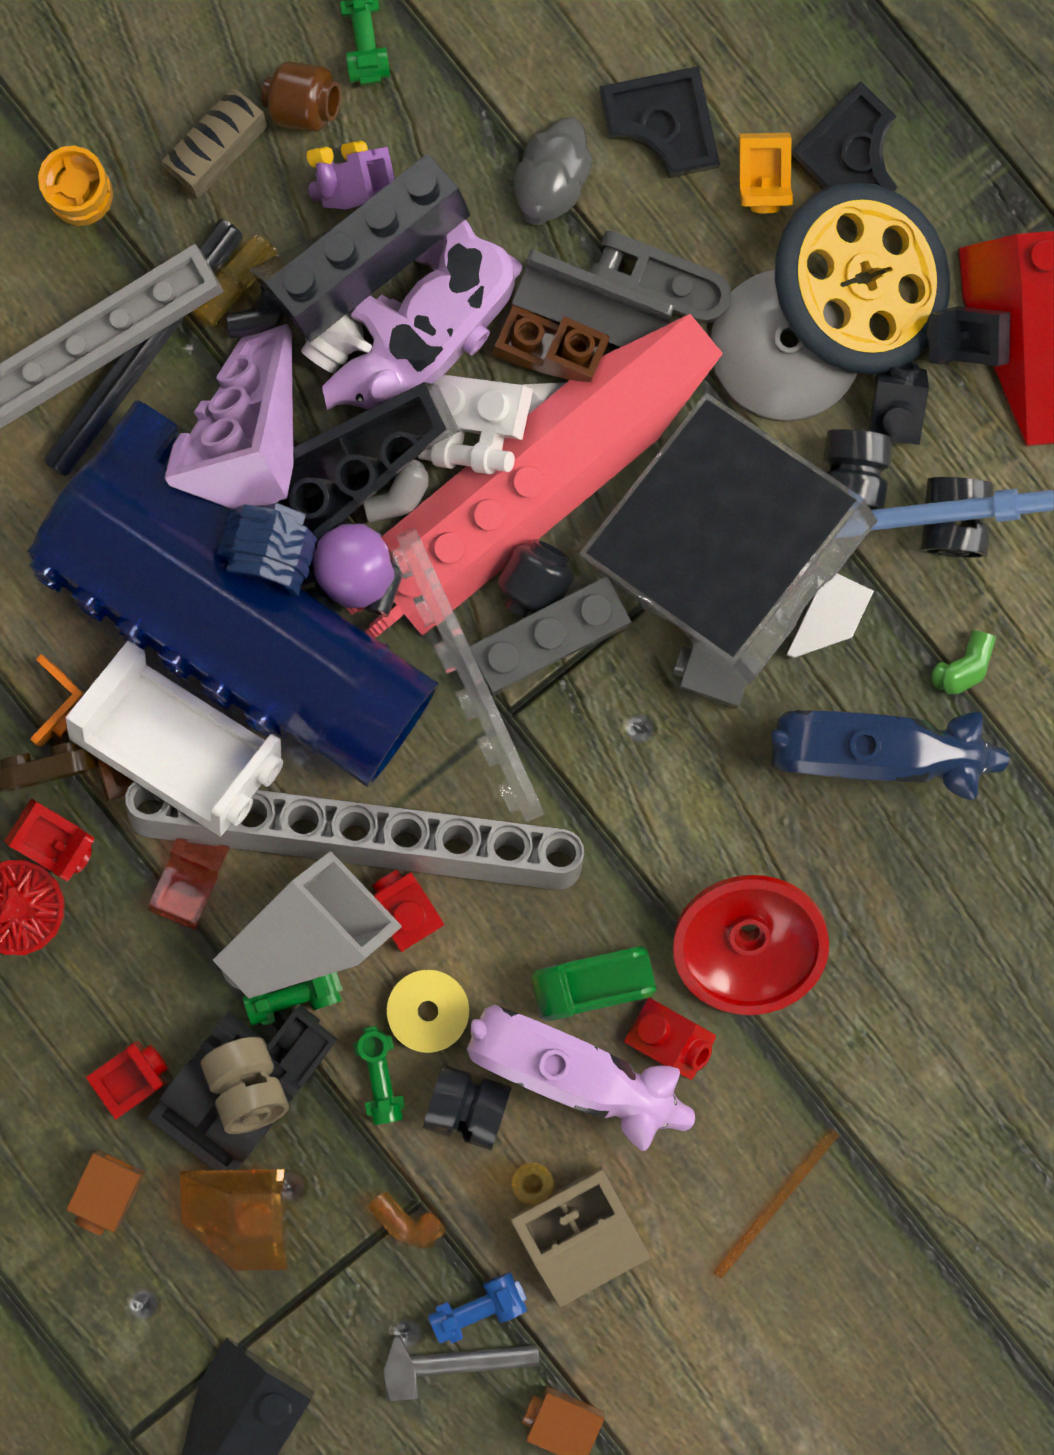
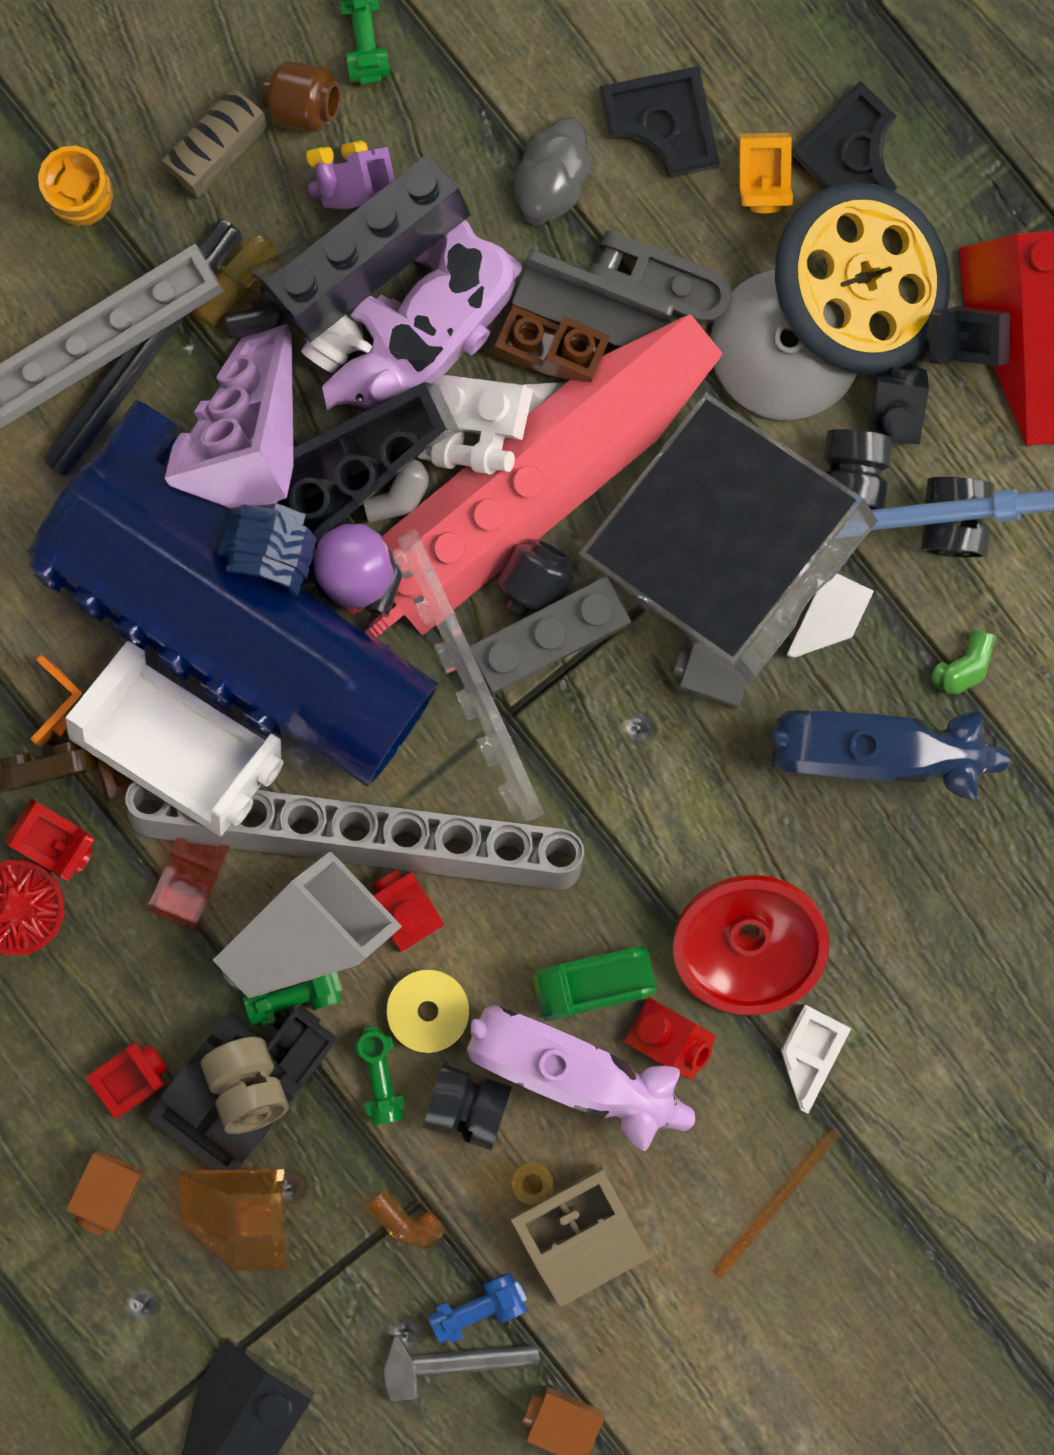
none -> white tile [781,1005,851,1113]

